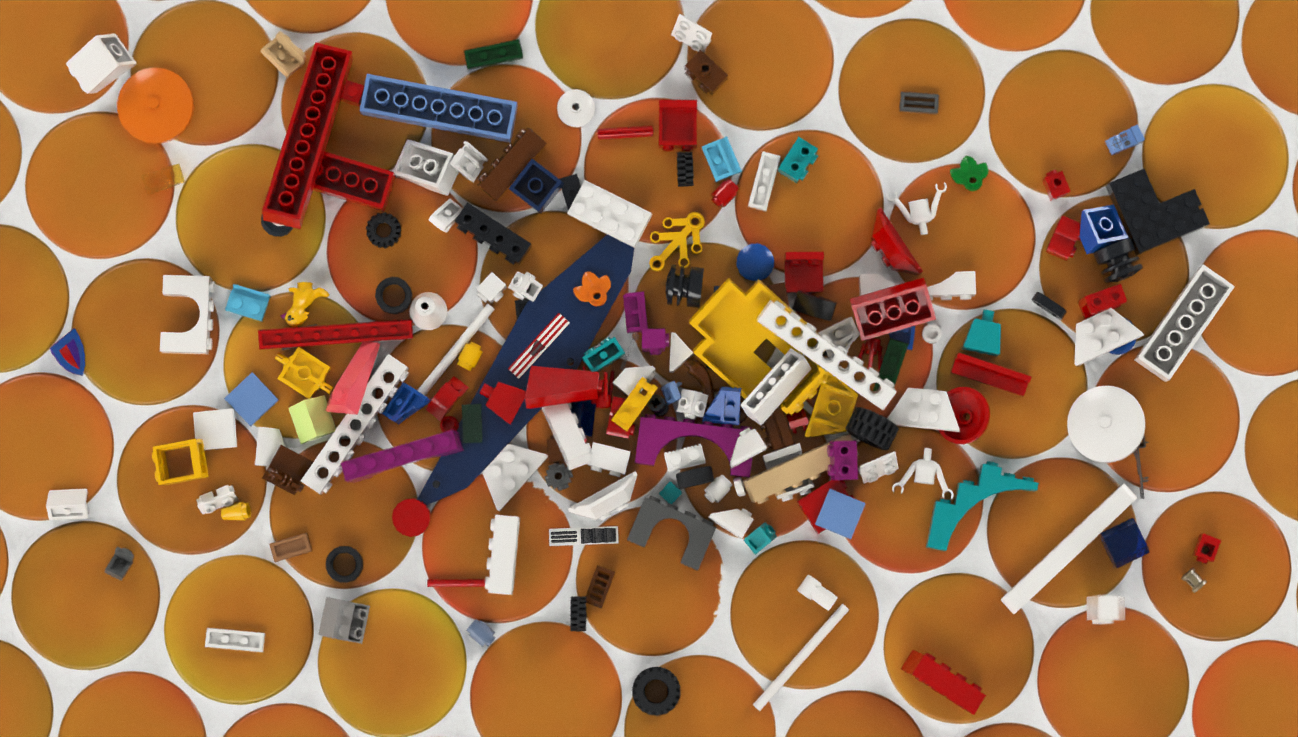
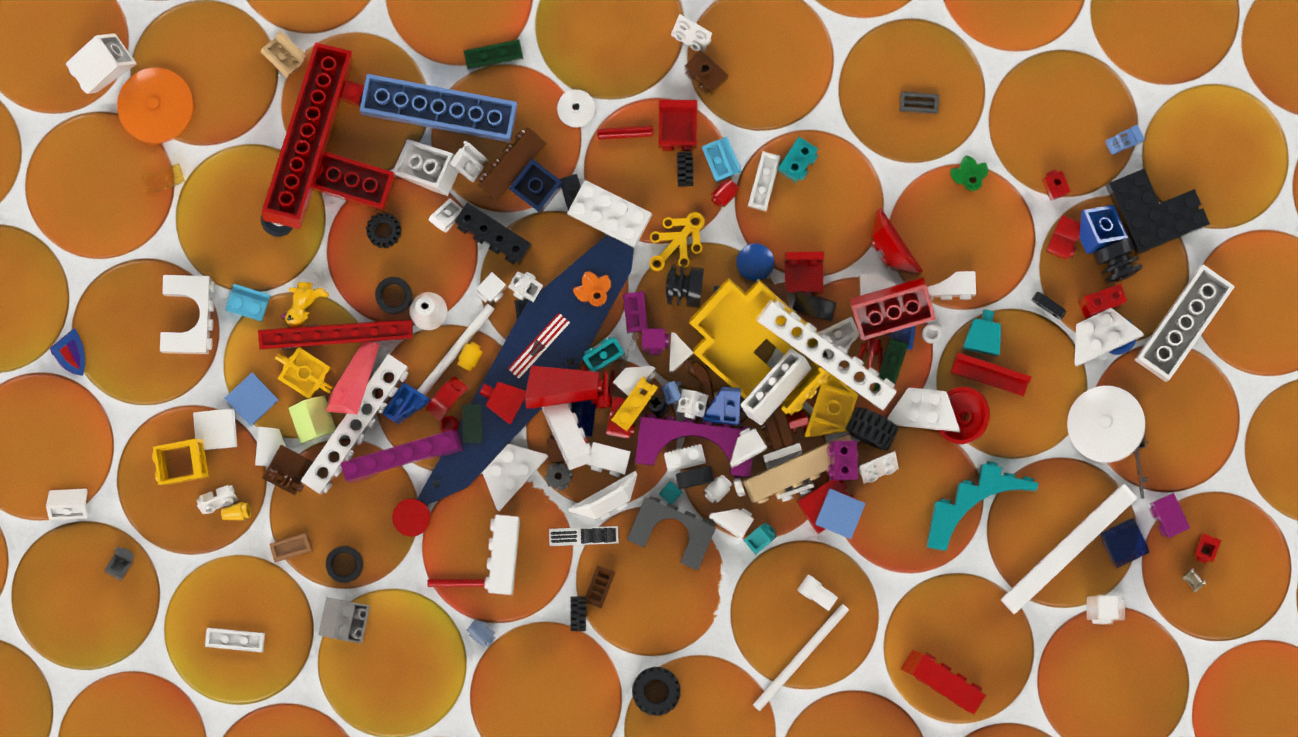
white piece [886,182,947,235] -> none
white piece [892,448,954,500] -> none
none -> magenta brick [1149,493,1190,538]

